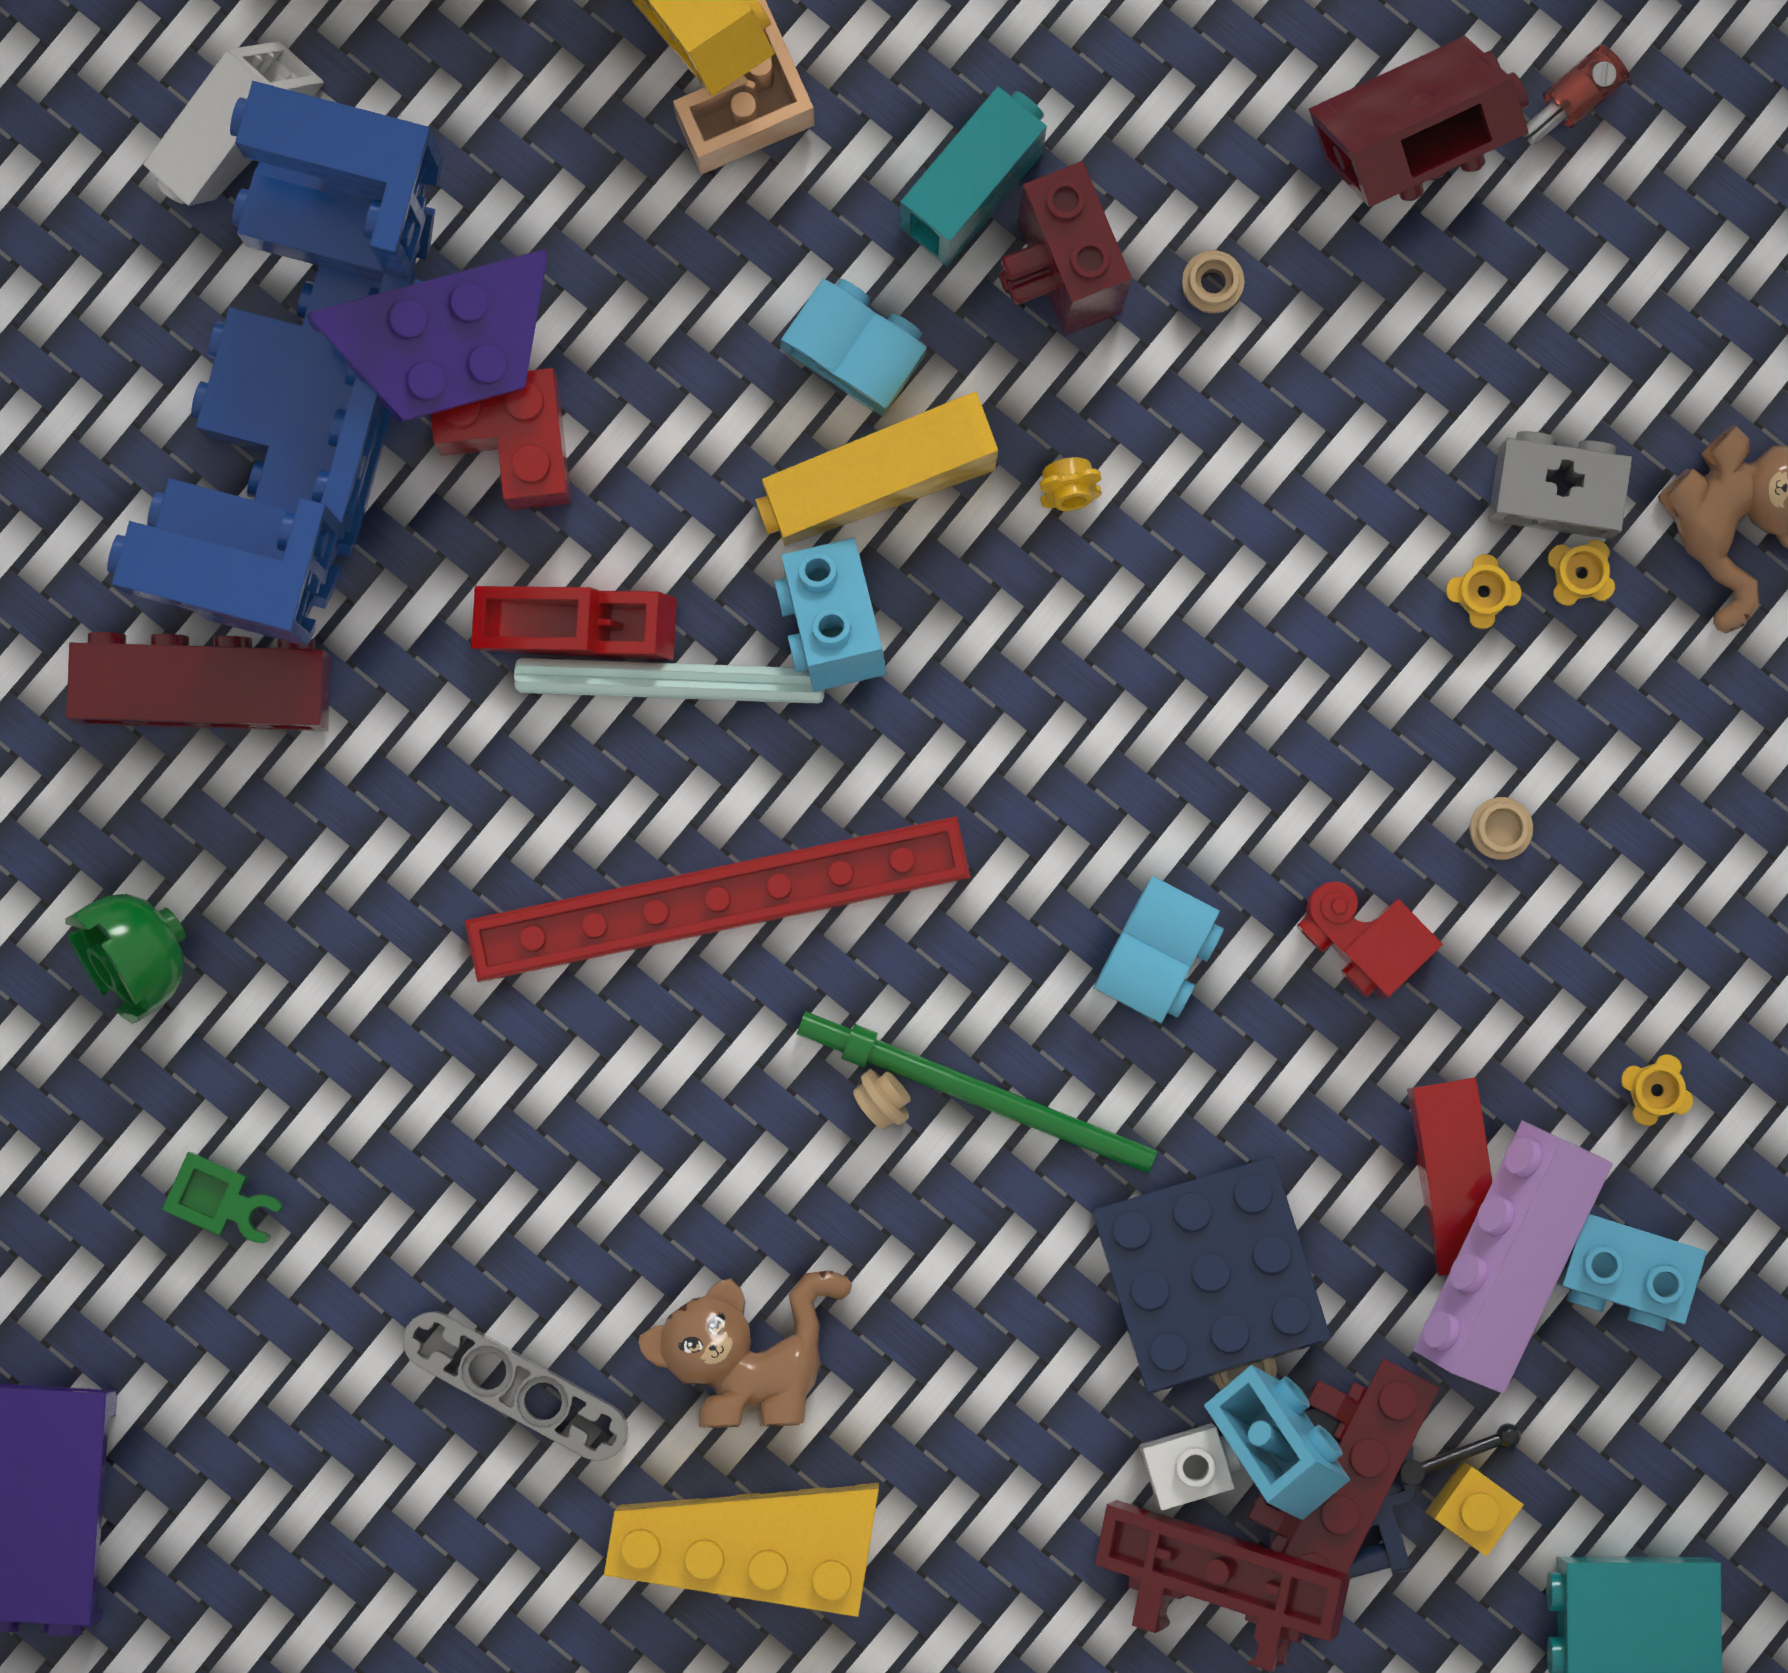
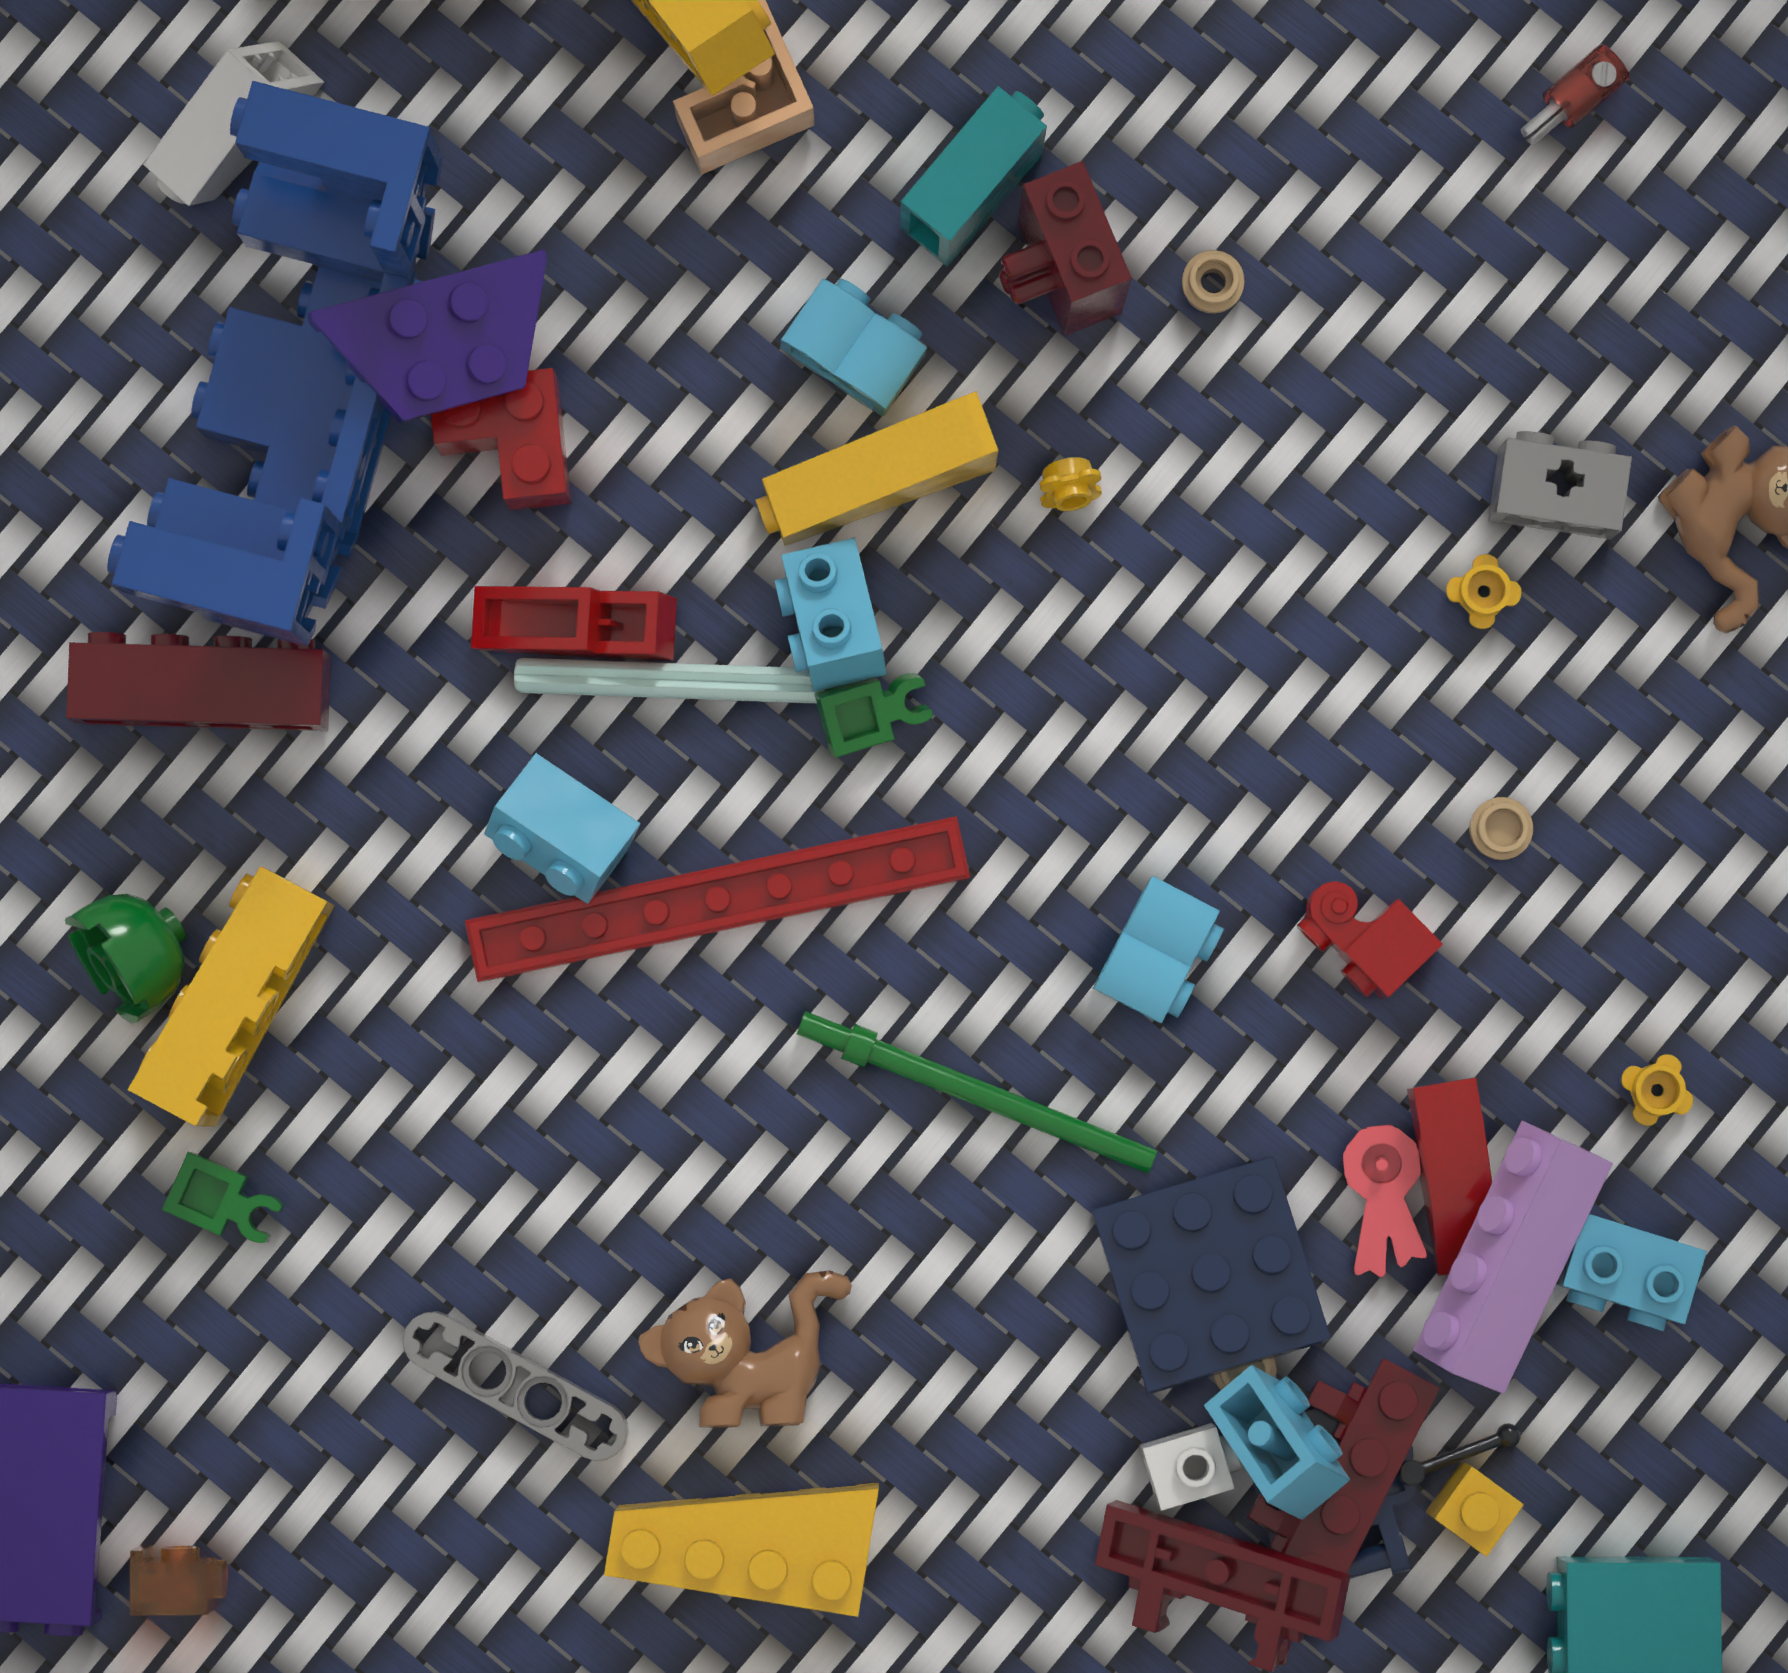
tan plate [853,1069,911,1130] -> none
dark red piece [1309,36,1529,207] -> none
yellow plate [1548,540,1615,606] -> none
none -> yellow wedge [127,866,335,1127]
none -> clear orange brick [130,1545,228,1616]
none -> medium azure brick [484,753,641,904]
none -> green plate [814,673,933,758]
none -> coral piece [1343,1124,1427,1277]

